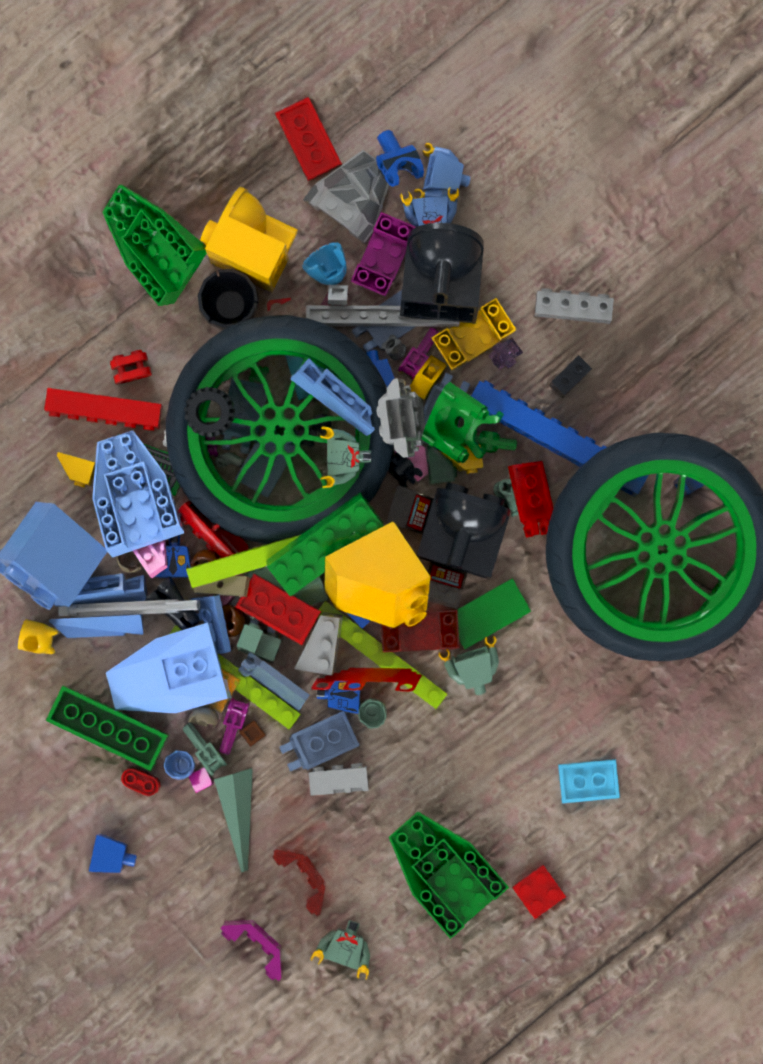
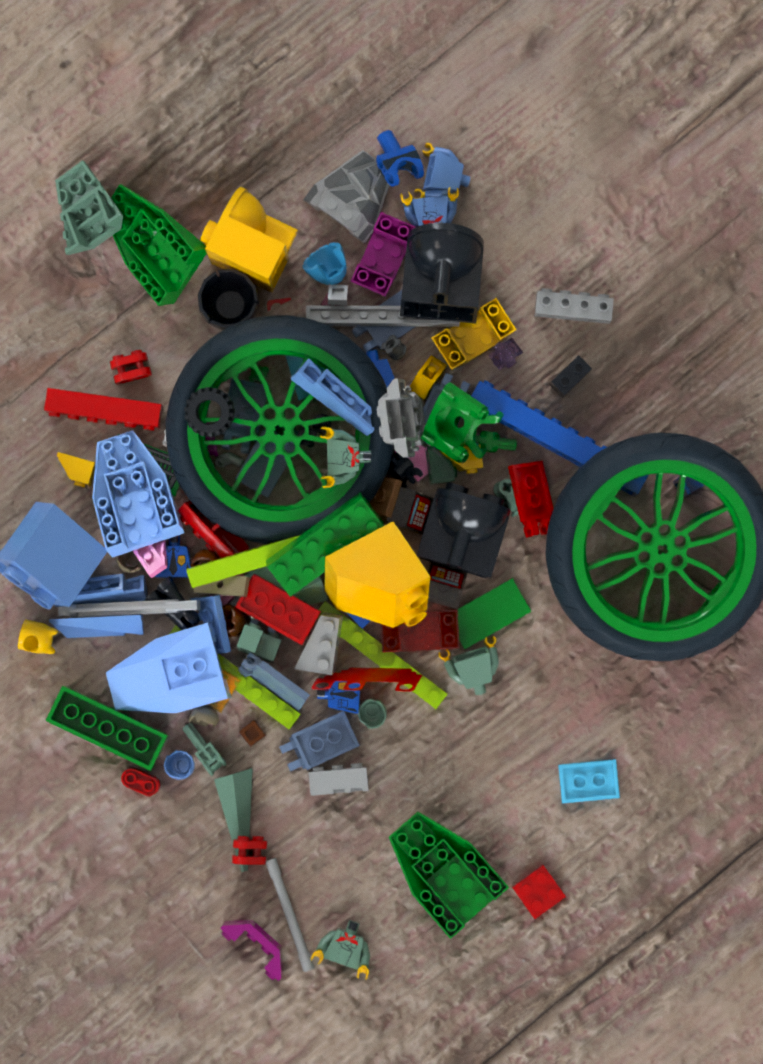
blue torso [89,834,137,873] -> none
slope [189,768,214,793] -> none
magenta connector [219,697,250,755] -> none
clear red slope [272,847,326,917] -> none
red tile [275,97,342,181] -> none
magenta connector [398,327,439,380] -> none
none -> sand green wedge [55,160,123,255]
none -> red brick [232,836,268,865]
none -> light grey piece [266,858,315,972]
none -> medium nougat tile [369,477,402,518]

